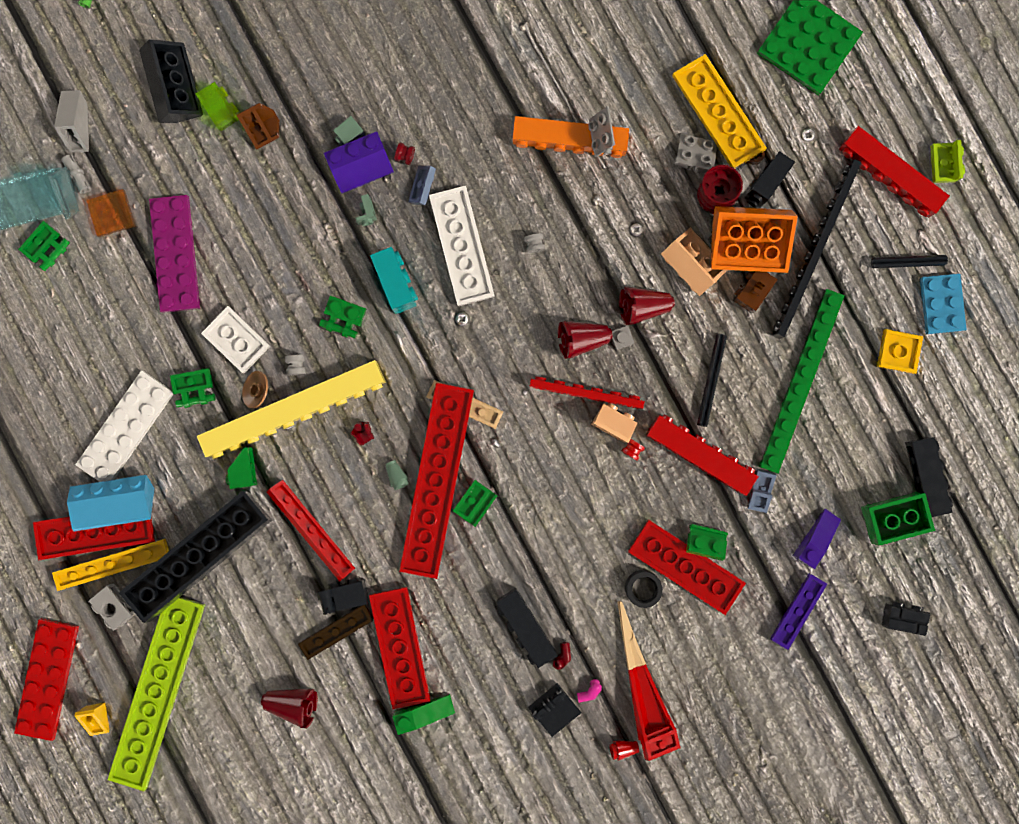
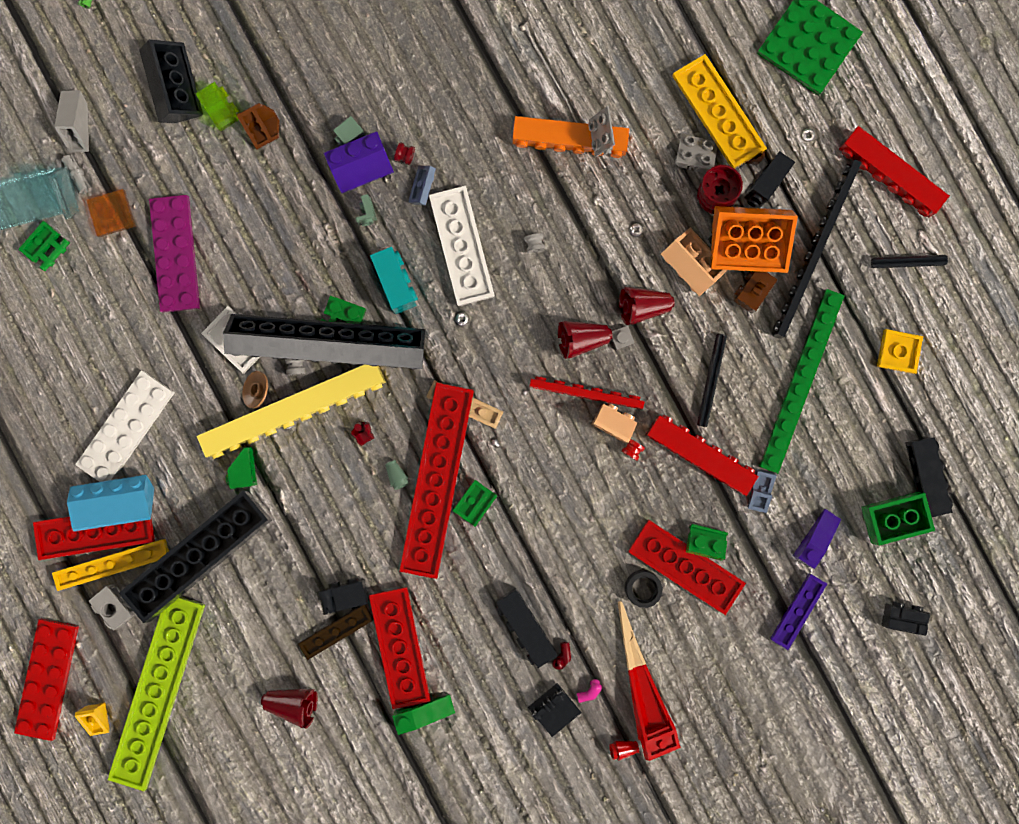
green plate [170,369,216,408] -> none
red plate [267,480,355,582] -> none
dark azure plate [920,274,967,335] -> none
lime bracket [930,140,965,183] -> none
none -> black brick [223,314,426,369]

